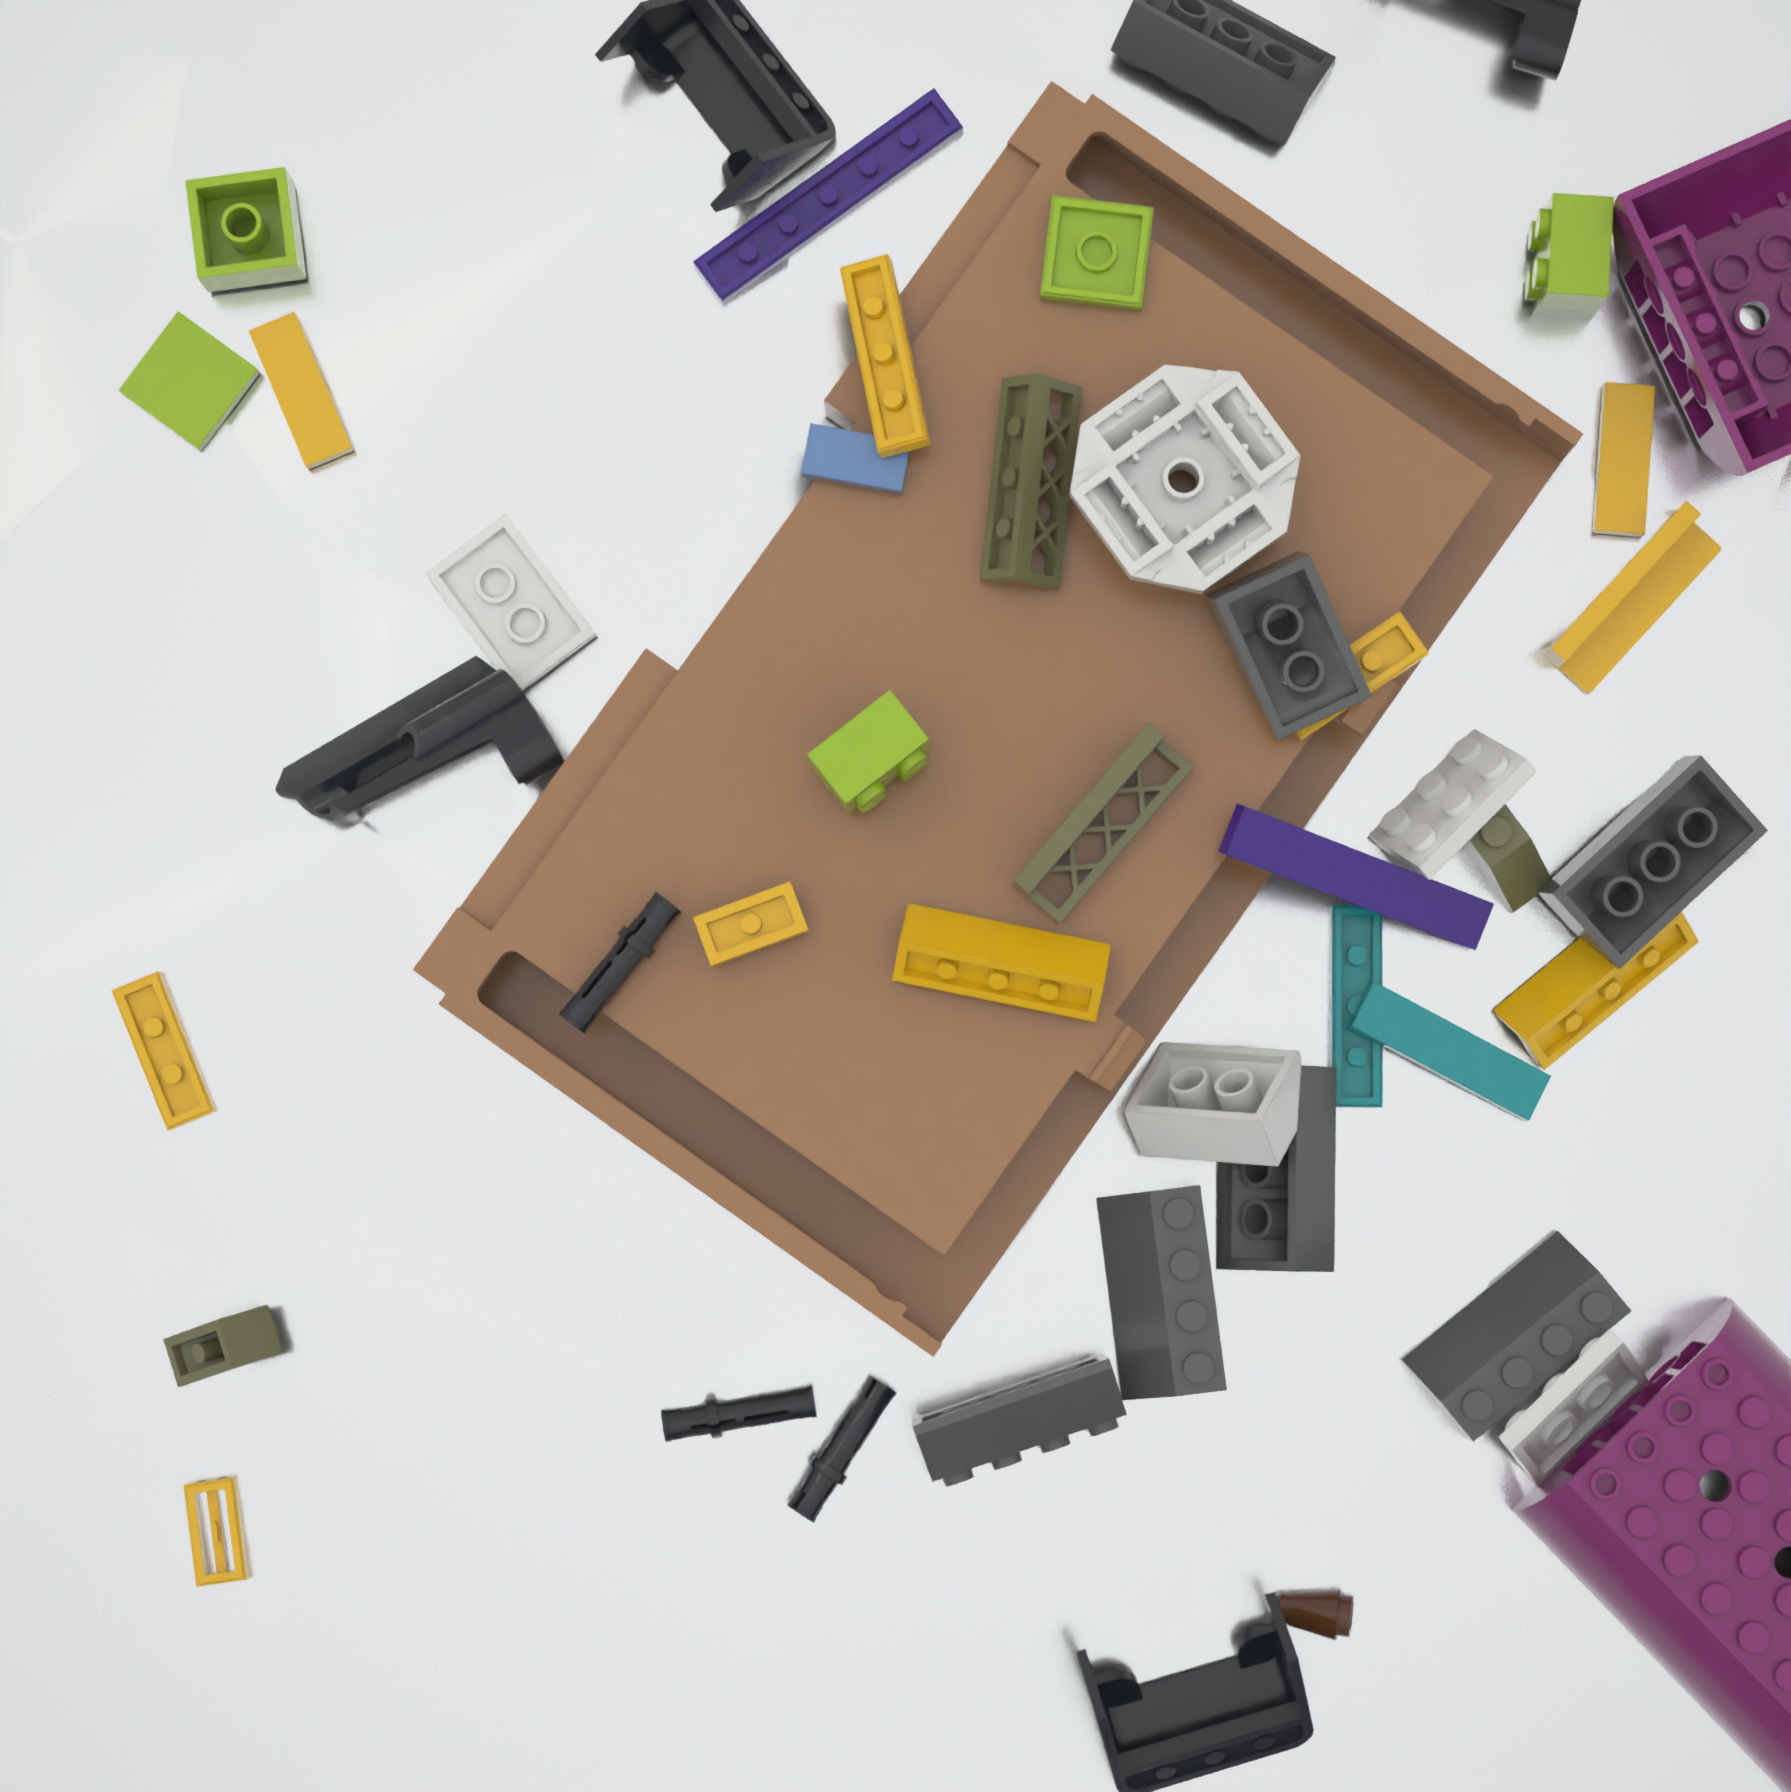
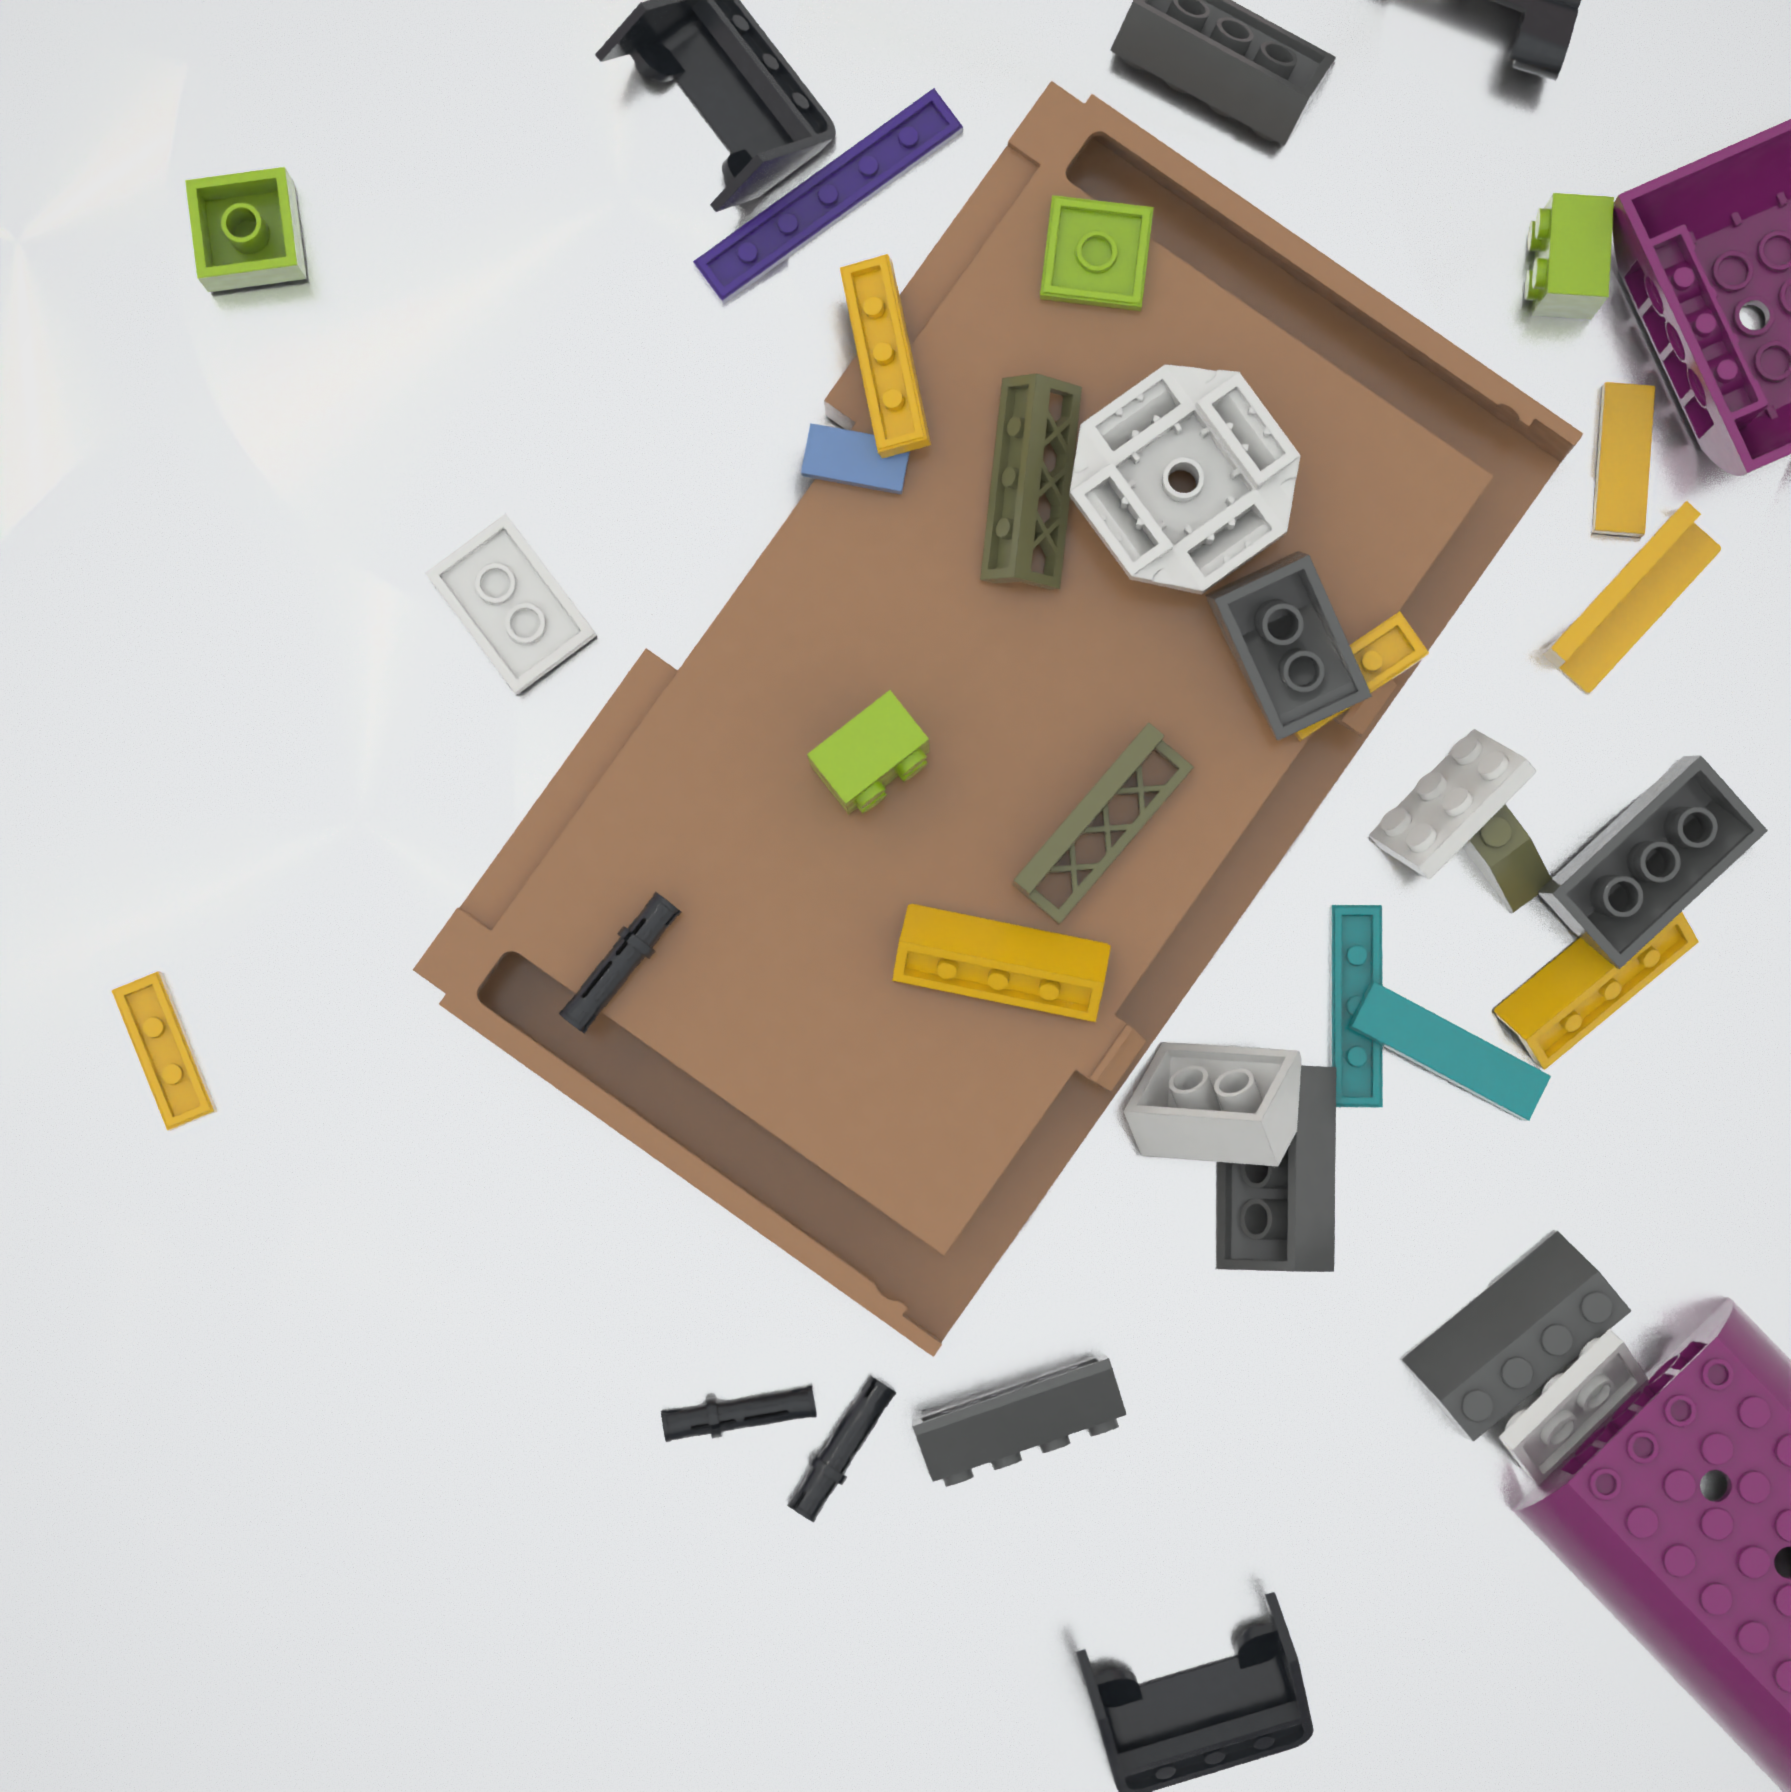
lime tile [118,311,260,451] -> none
olive slope [163,1304,283,1388] -> none
yellow tile [183,1476,250,1587] -> none
yellow tile [249,312,354,470] -> none
black panel [275,656,564,820] -> none
yellow plate [693,881,809,967] -> none
dark grey slope [1096,1185,1227,1400] -> none
dark purple tile [1218,803,1494,951] -> none
reddish brown cone [1279,1589,1354,1641] -> none

